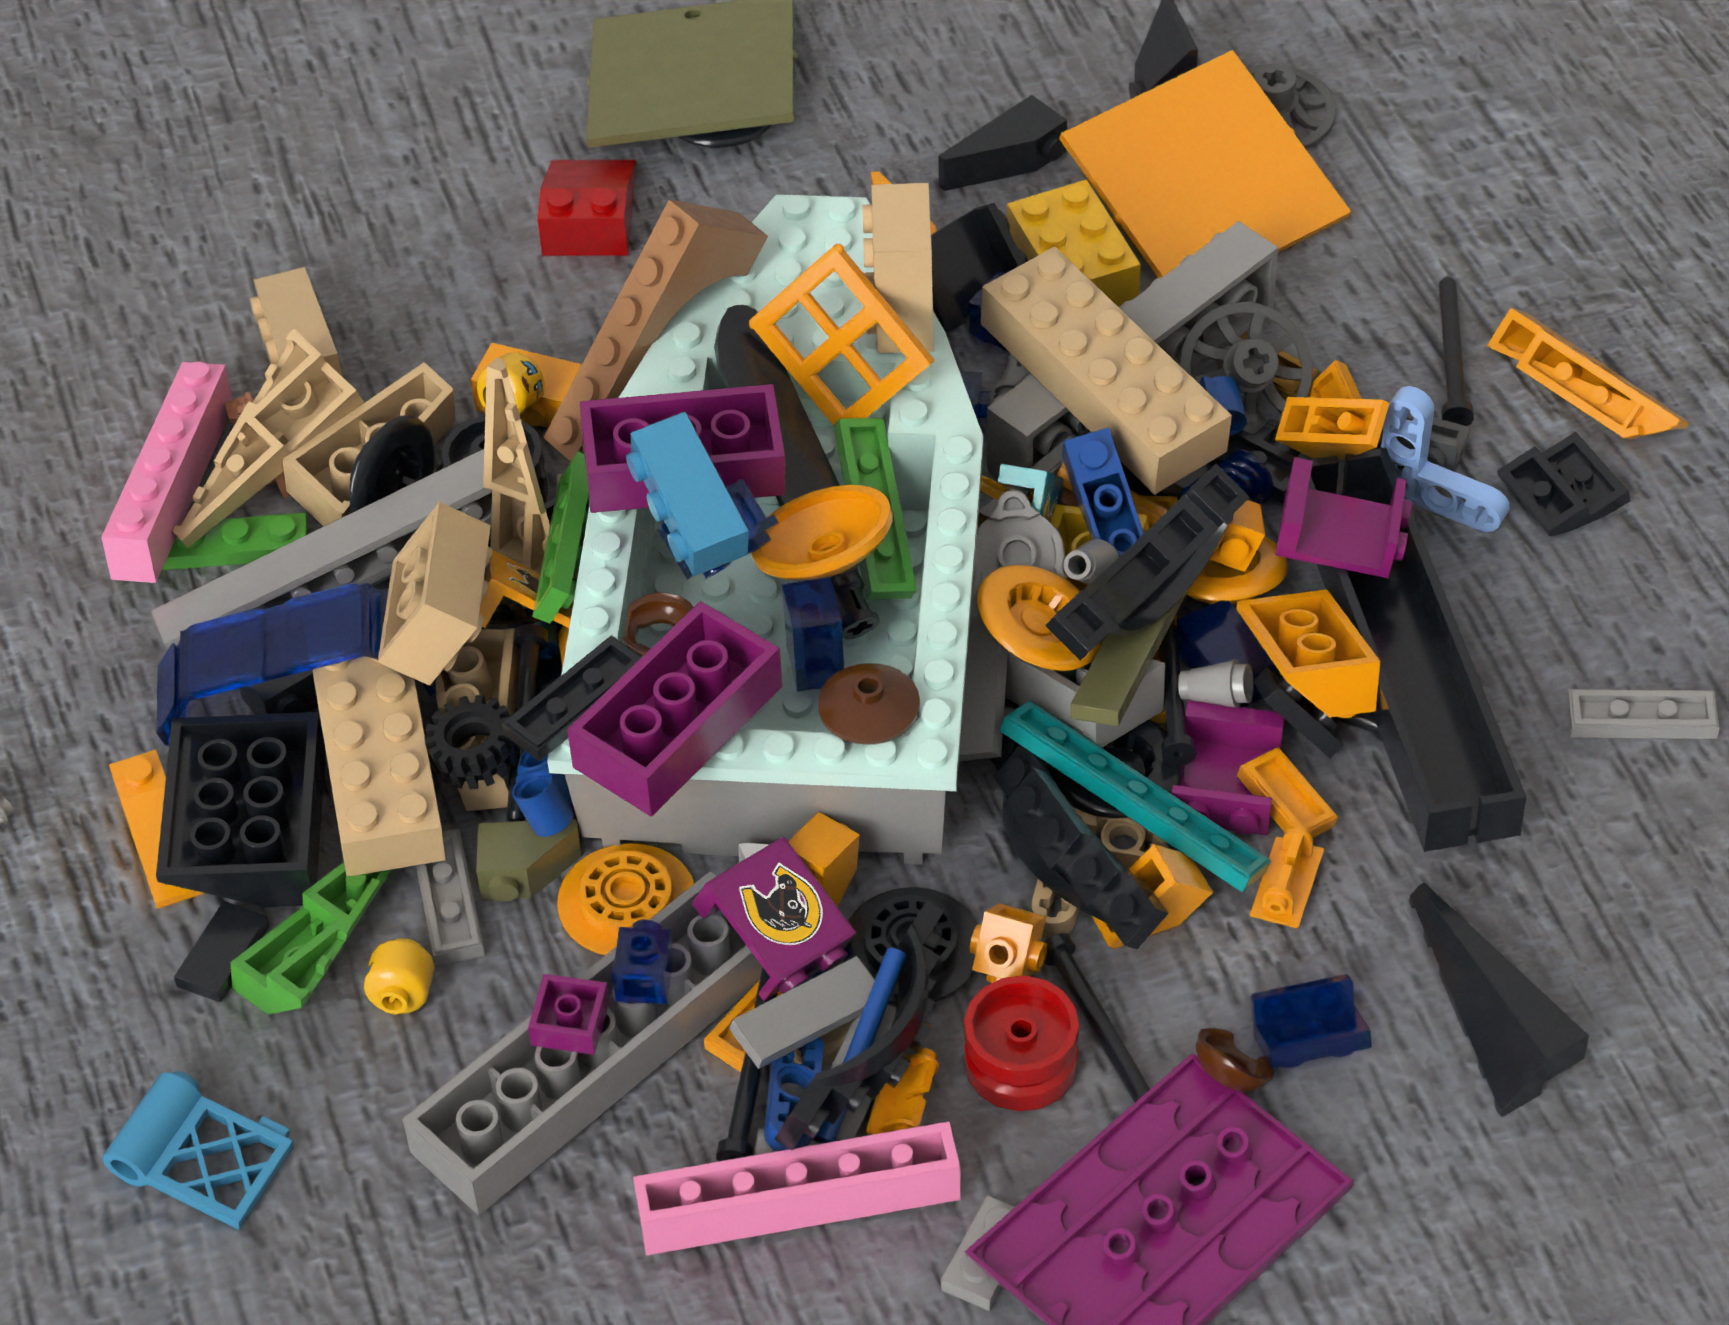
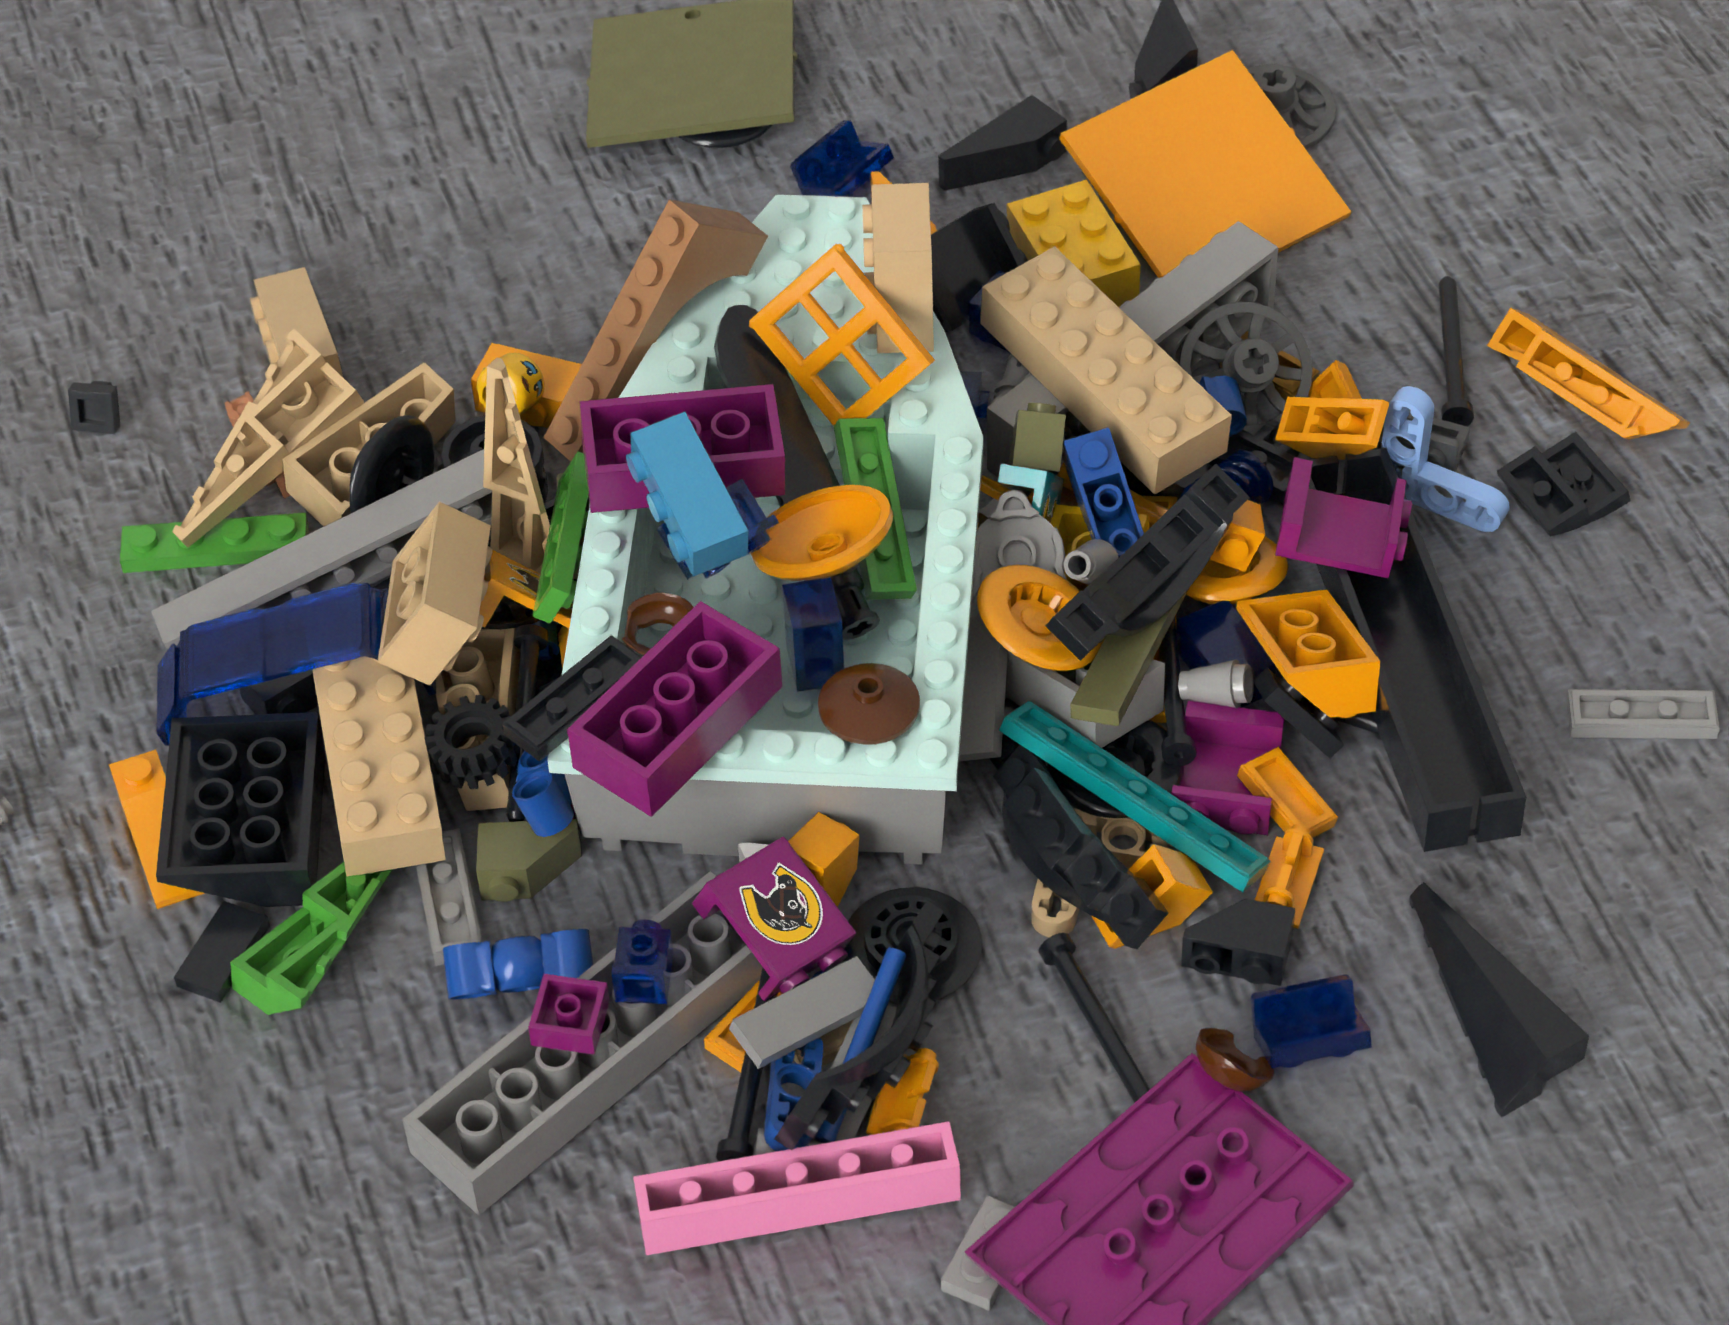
bright pink brick [101,362,232,583] -> none
dark azure piece [102,1071,294,1230] -> none
yellow head [364,938,435,1014] -> none
red slope [537,160,636,256] -> none
light orange wheel [557,843,695,956] -> none
red wheel [964,975,1079,1111] -> none
light orange brick [969,903,1047,983] -> none
none -> black tile [68,381,120,434]
none -> blue piece [442,929,593,1000]
none -> clear blue bracket [790,120,894,197]
none -> olive slope [1008,403,1066,475]
none -> black slope [1181,898,1296,986]

